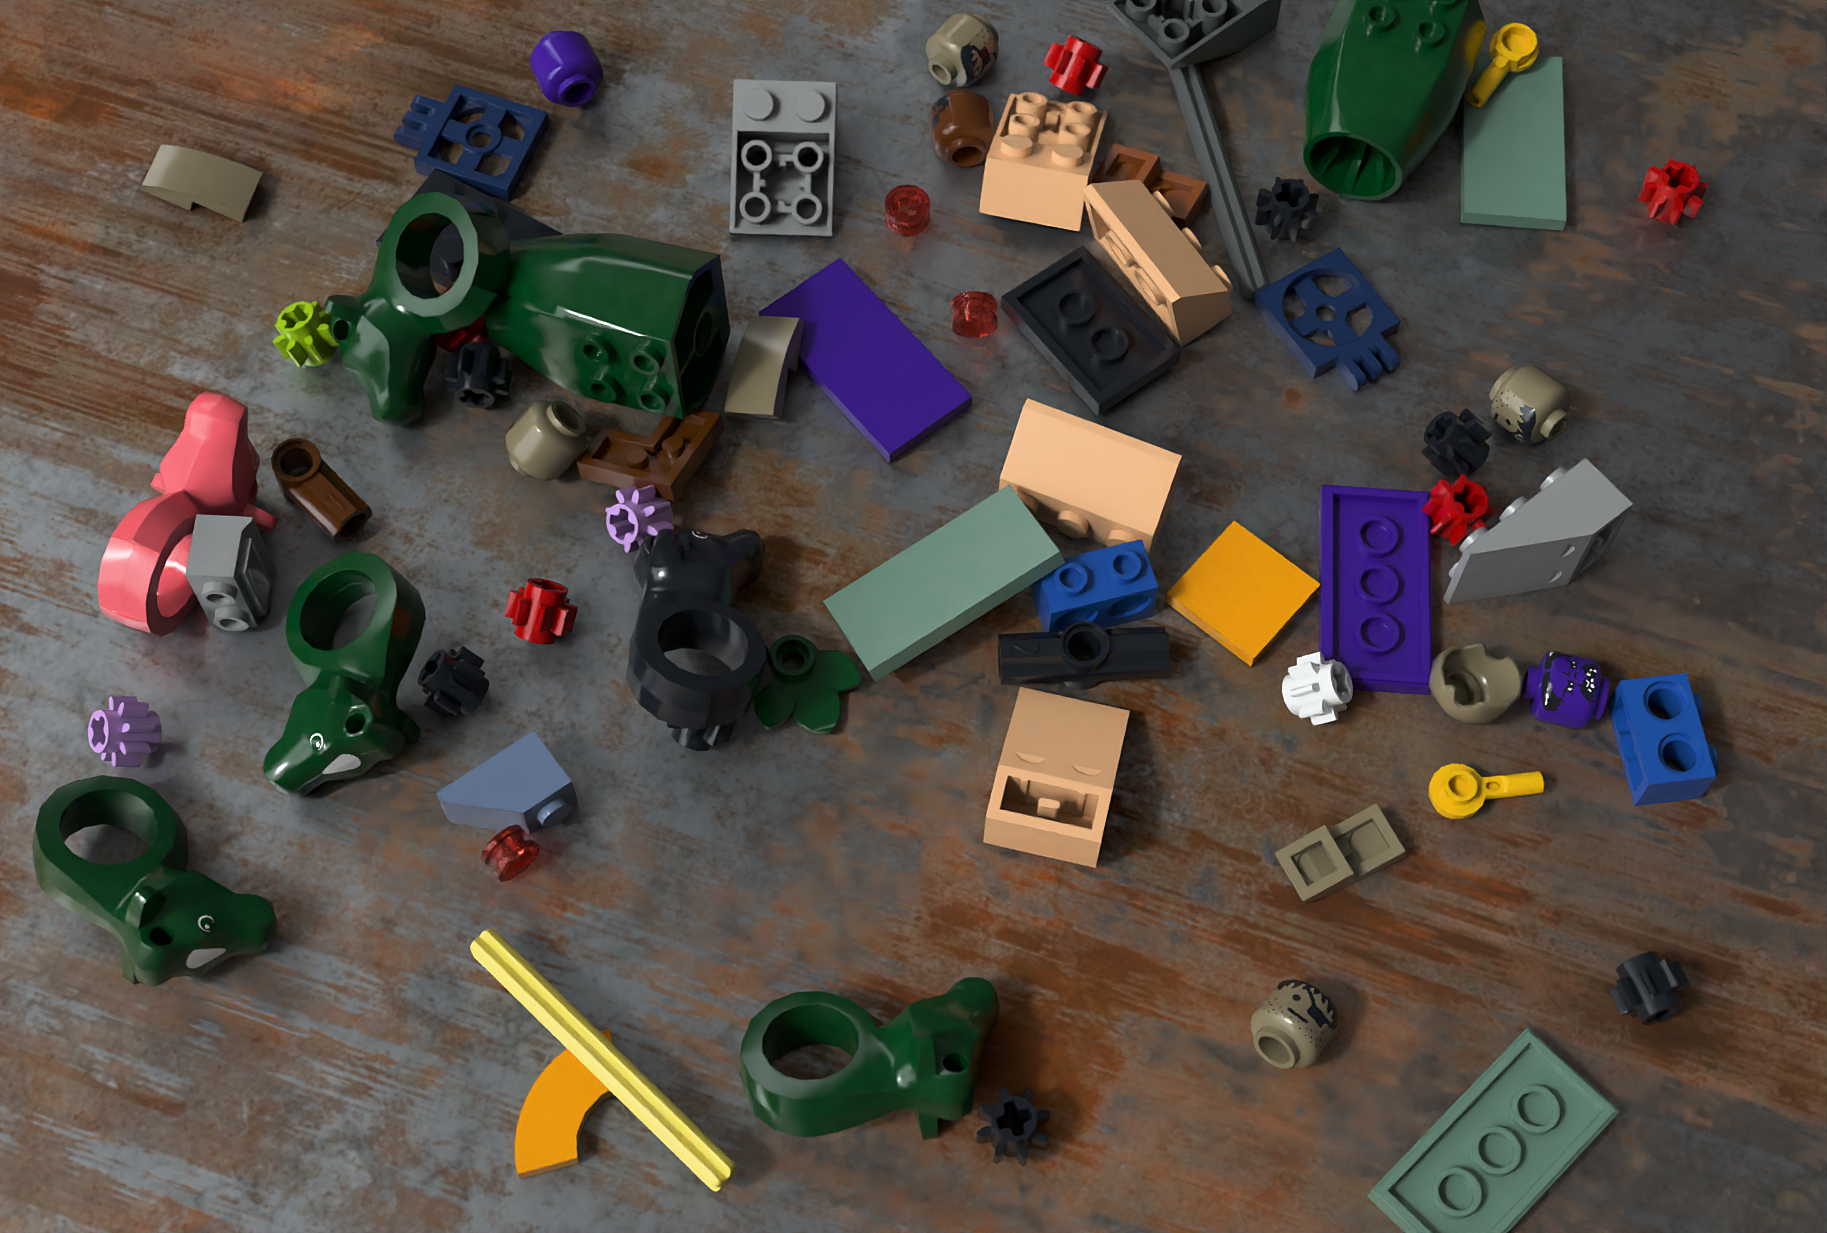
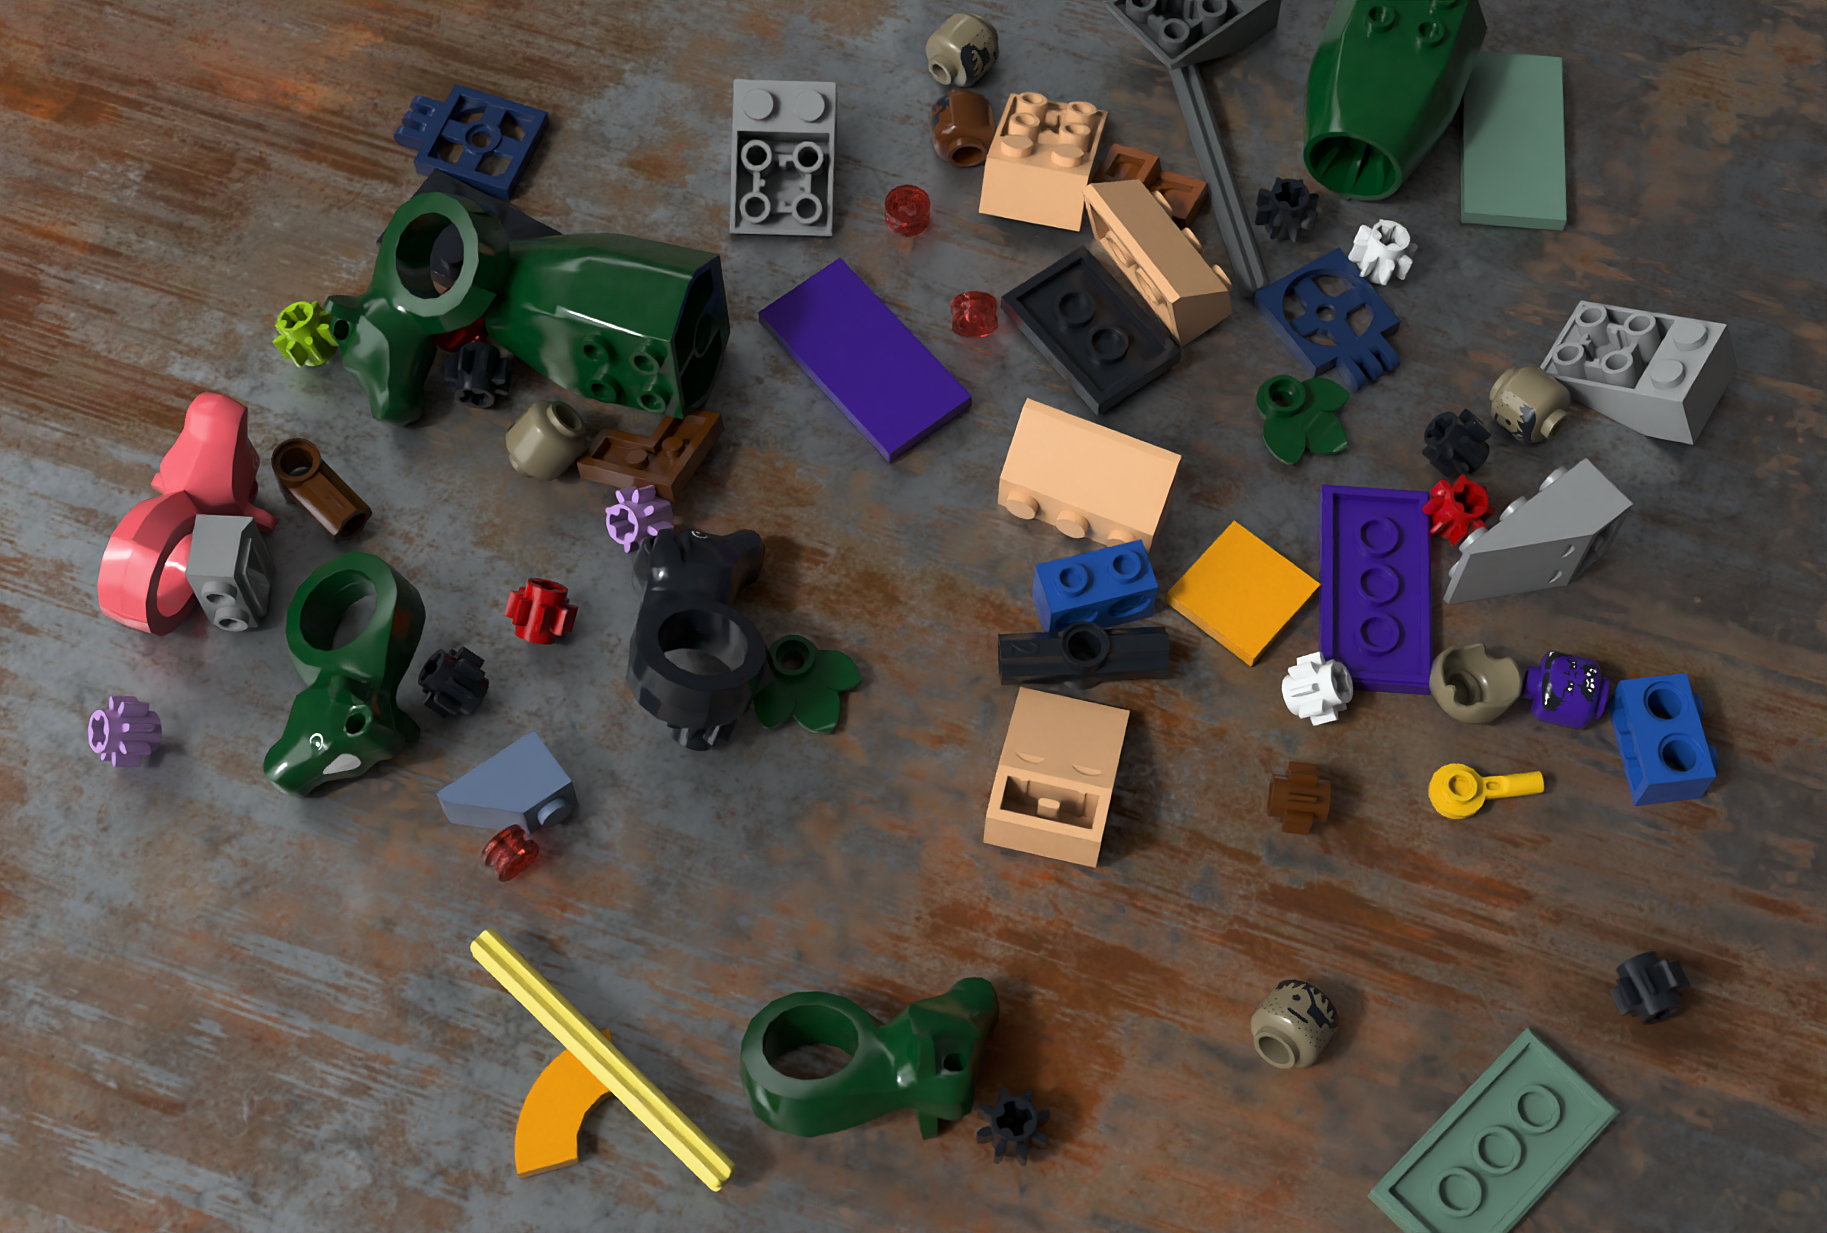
dark green animal [32,775,278,987] -> none
dark tan slope [141,144,263,223] -> none
dark purple head [530,30,603,107] -> none
dark tan slope [725,315,804,419] -> none
sand green tile [823,485,1065,682] -> none
red gear [1043,34,1109,97] -> none
dark tan slope [1274,803,1407,904] -> none
yellow plate [1466,23,1539,108] -> none
red gear [1638,159,1708,225] -> none
none -> dark green plate [1255,375,1350,466]
none -> reddish brown gear [1267,761,1331,835]
none -> white gear [1348,219,1418,285]
none -> light grey slope [1540,301,1738,445]

